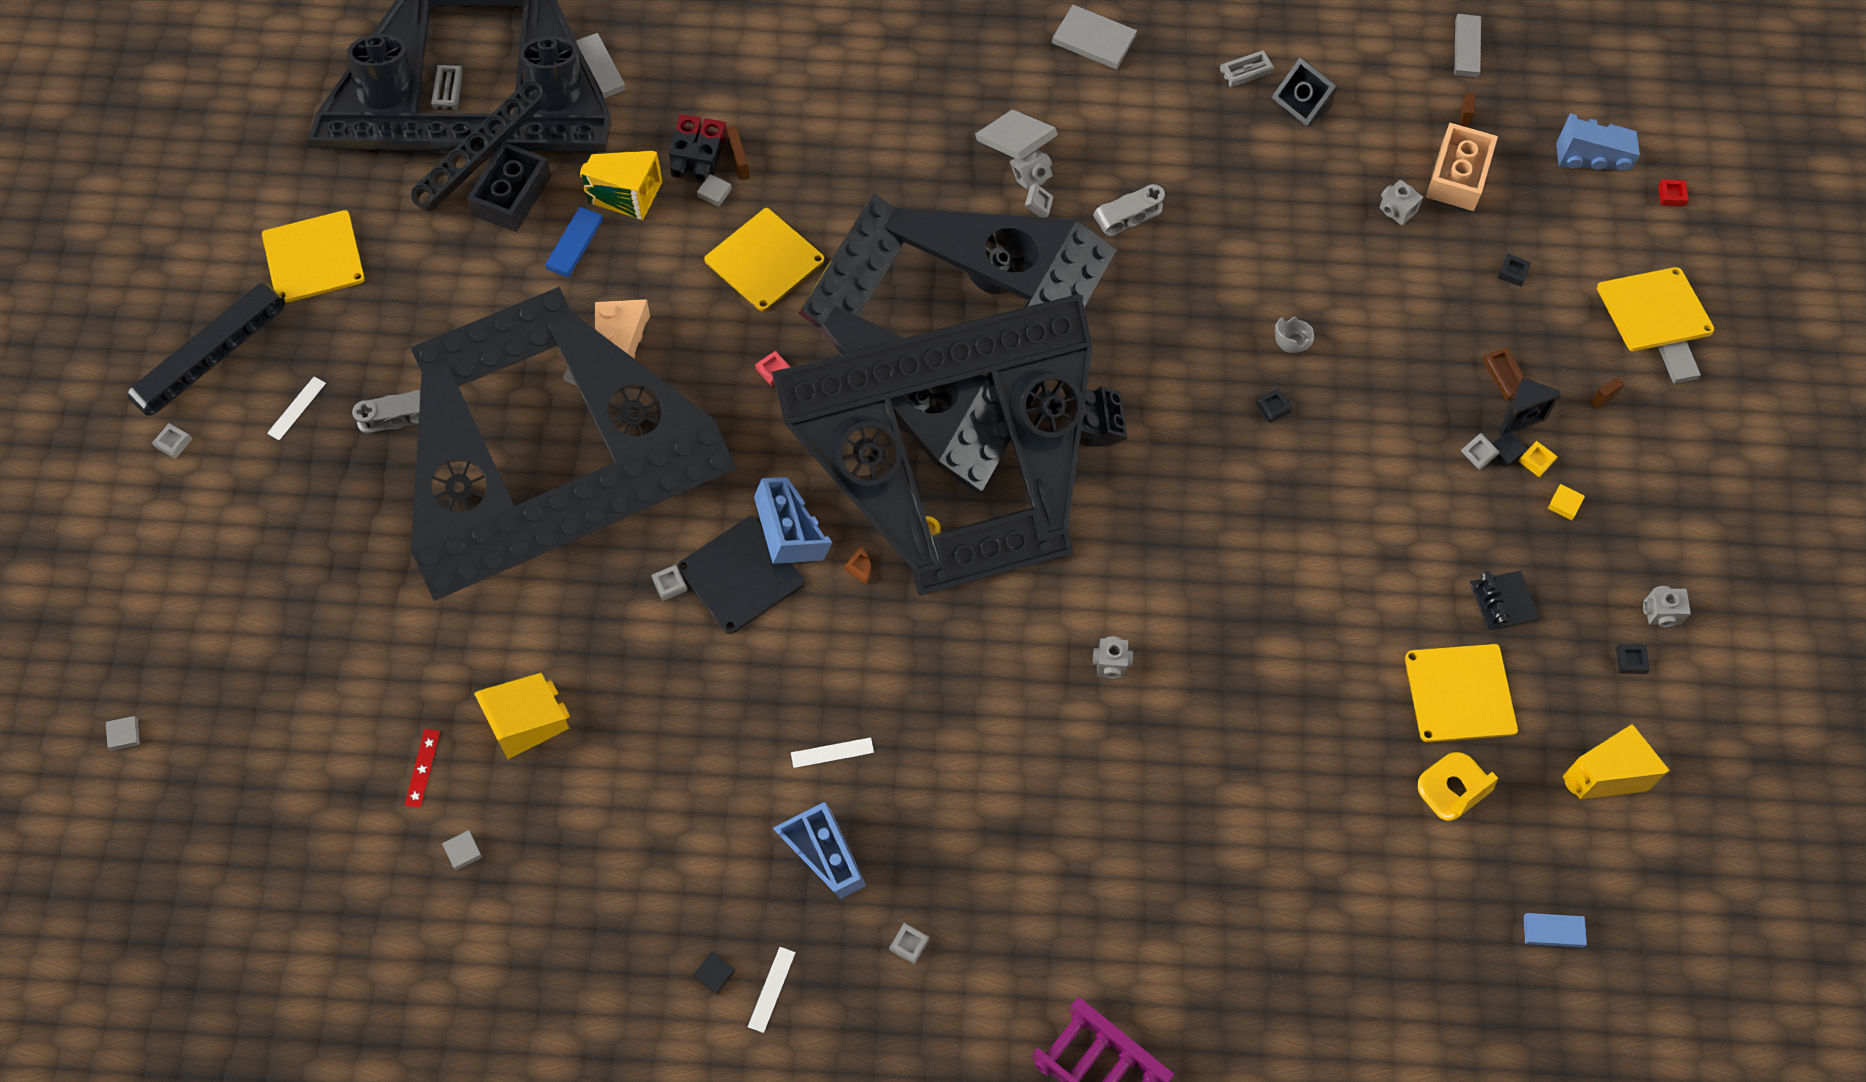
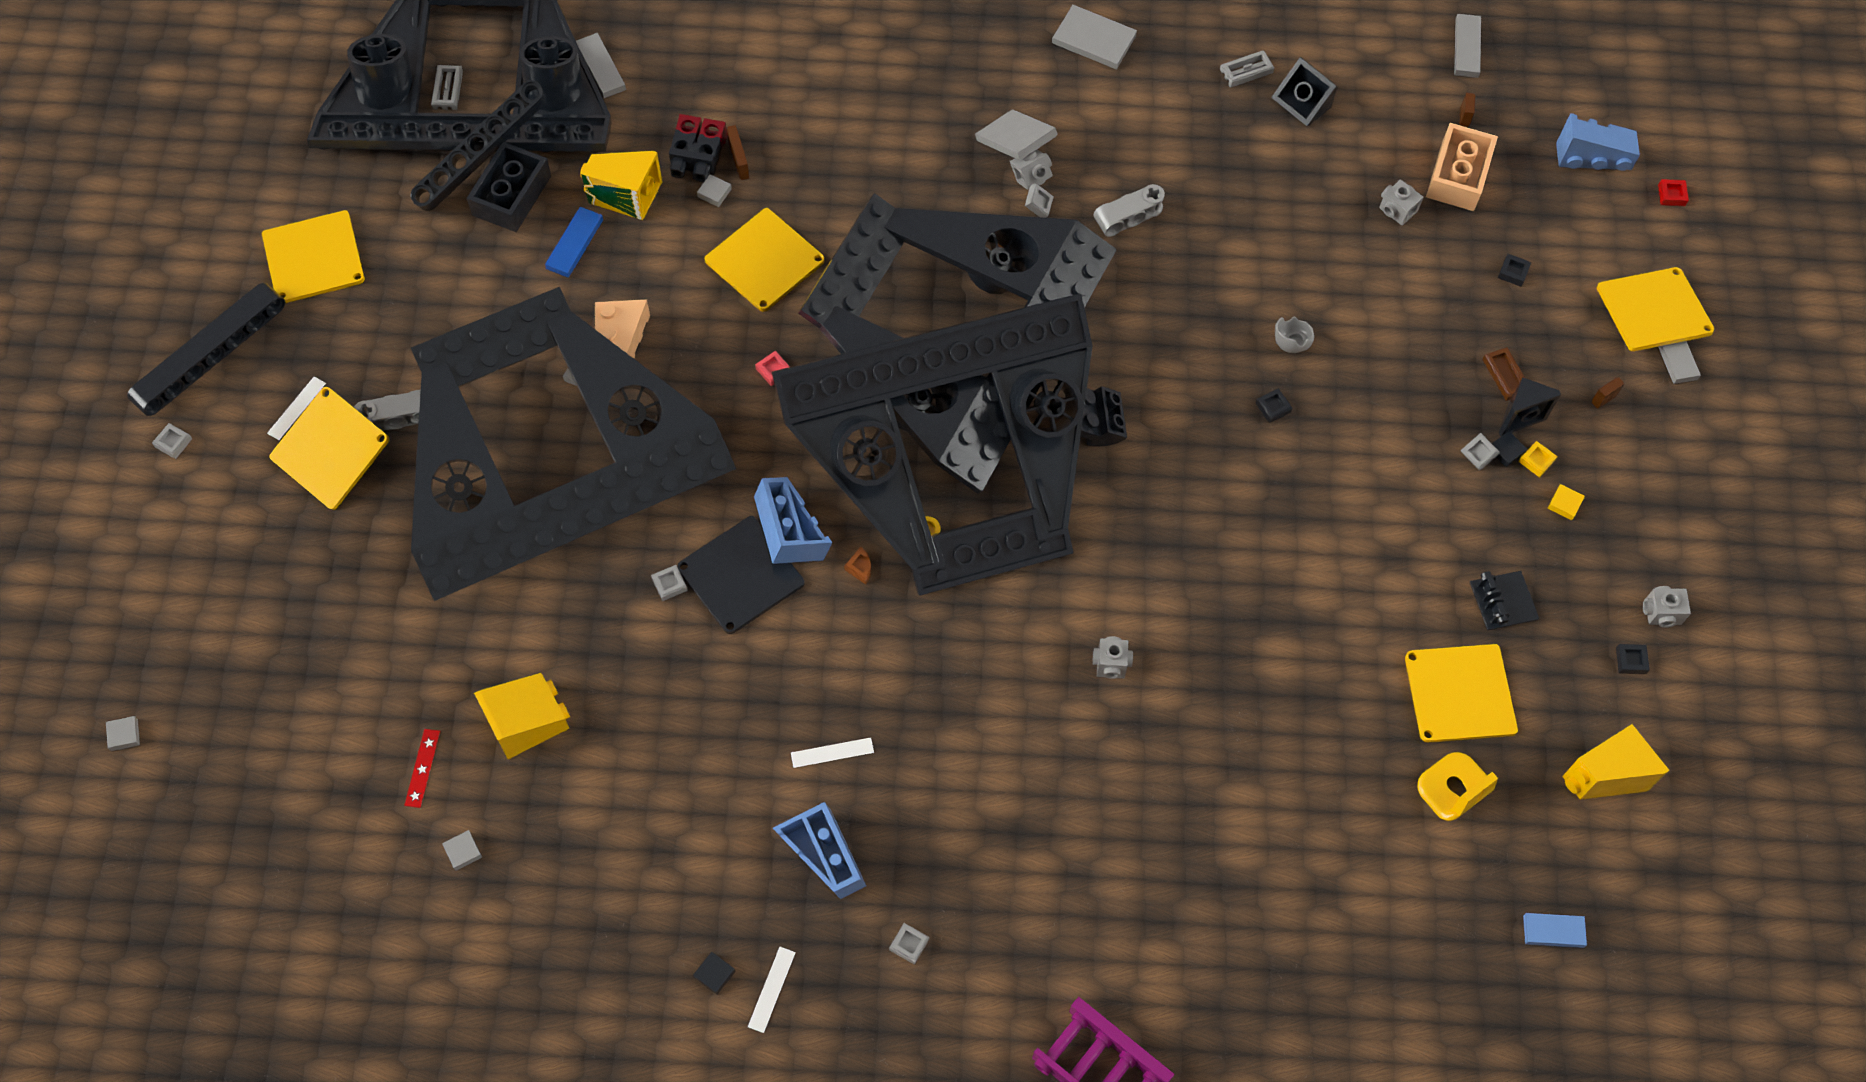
none -> yellow piece [270,387,389,510]

